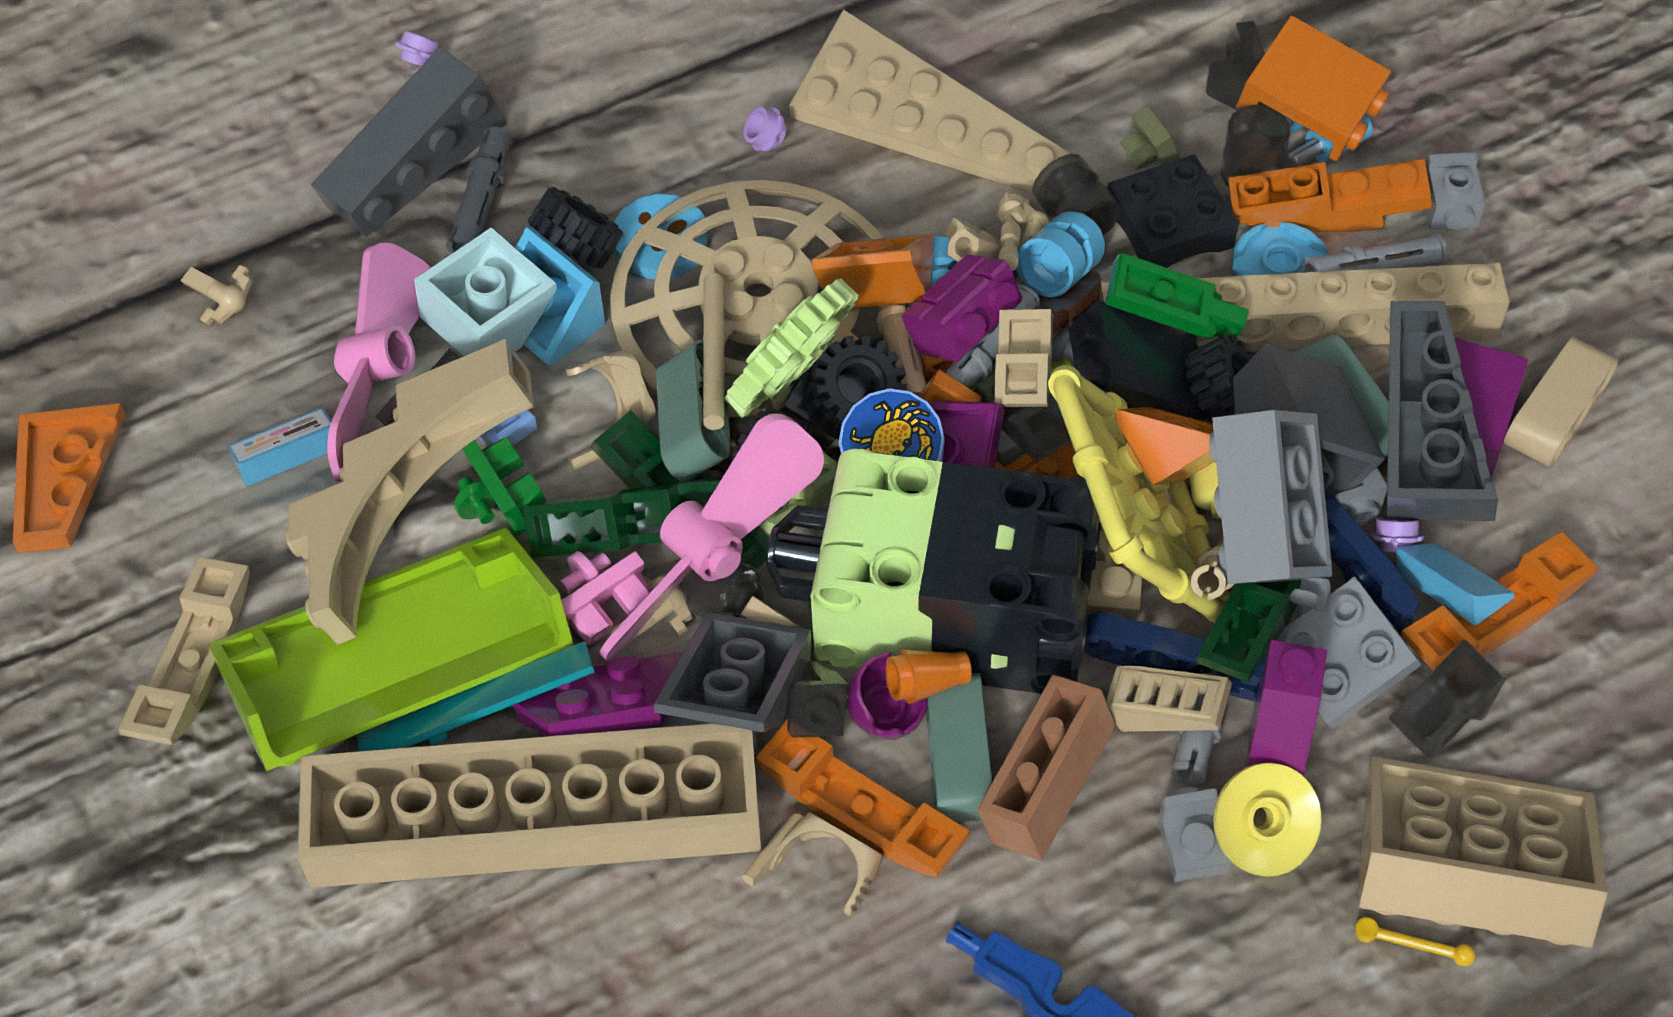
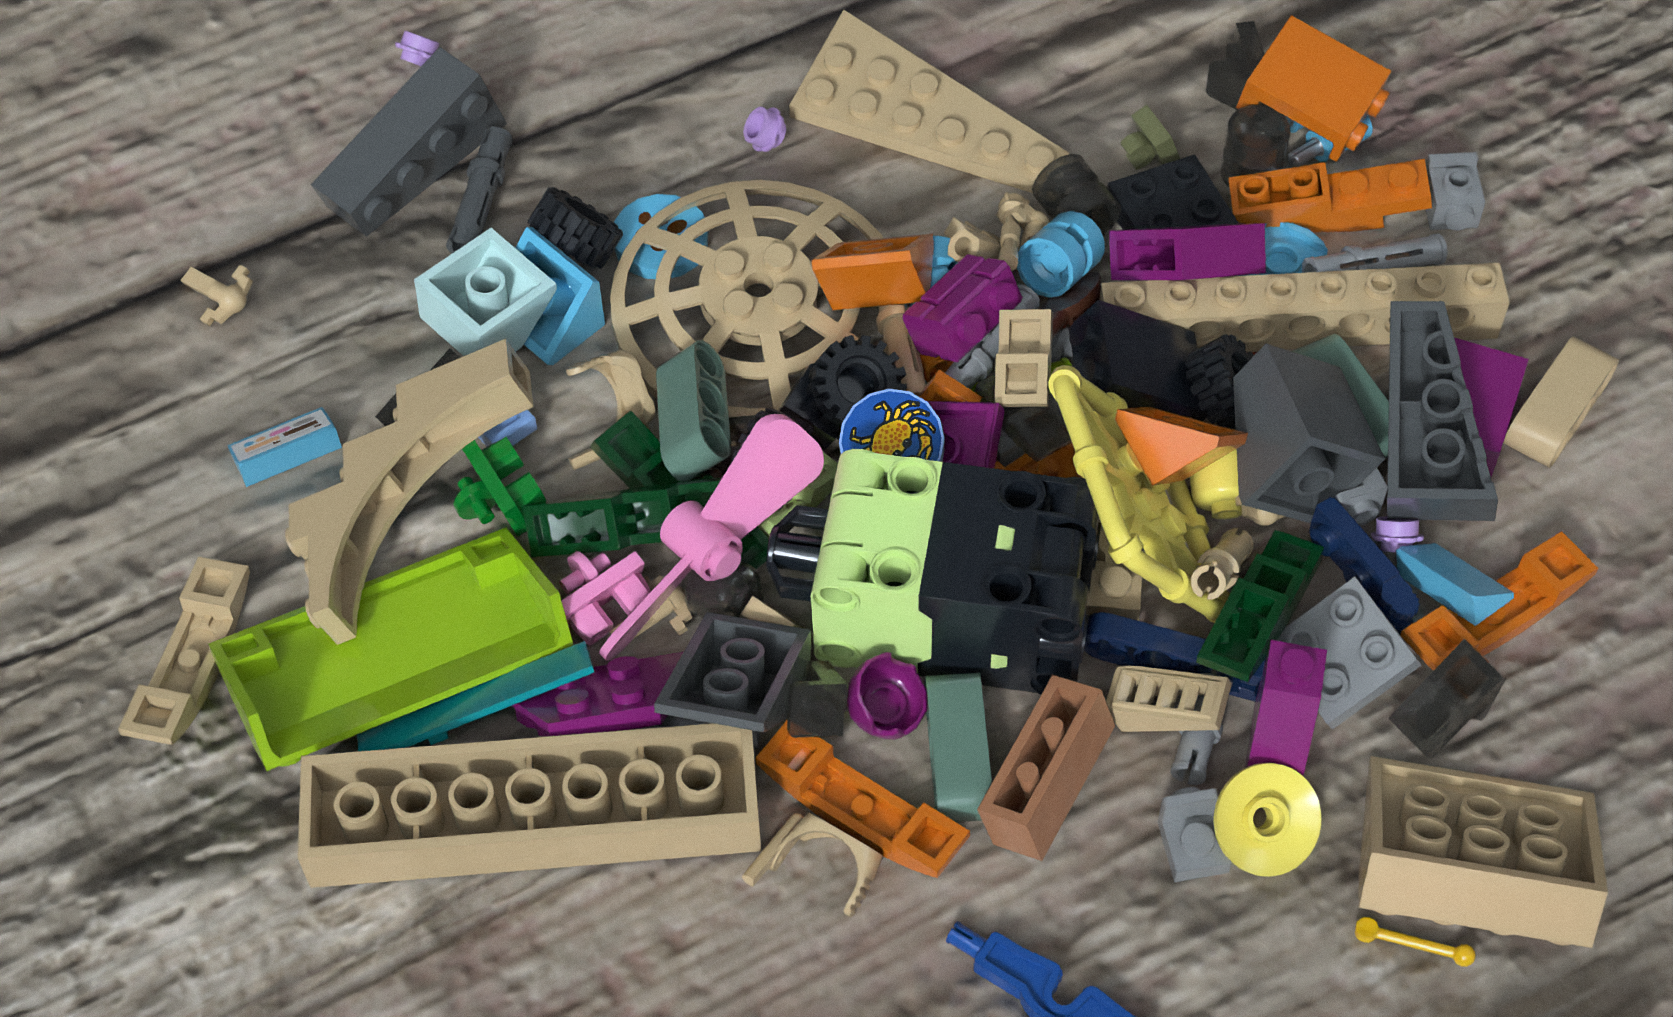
orange wing [13,403,126,553] -> none
bright pink piece [327,243,431,481] -> none
tan bar [703,273,724,430] -> none
yellowish green gear [724,278,859,418] -> none
orange cone [885,649,972,704] -> none
green hinge [1105,253,1248,338] -> none
light grey brick [1209,410,1332,584] -> none
light grey hand [1289,577,1330,618] -> none
none -> magenta slope [1109,223,1266,280]

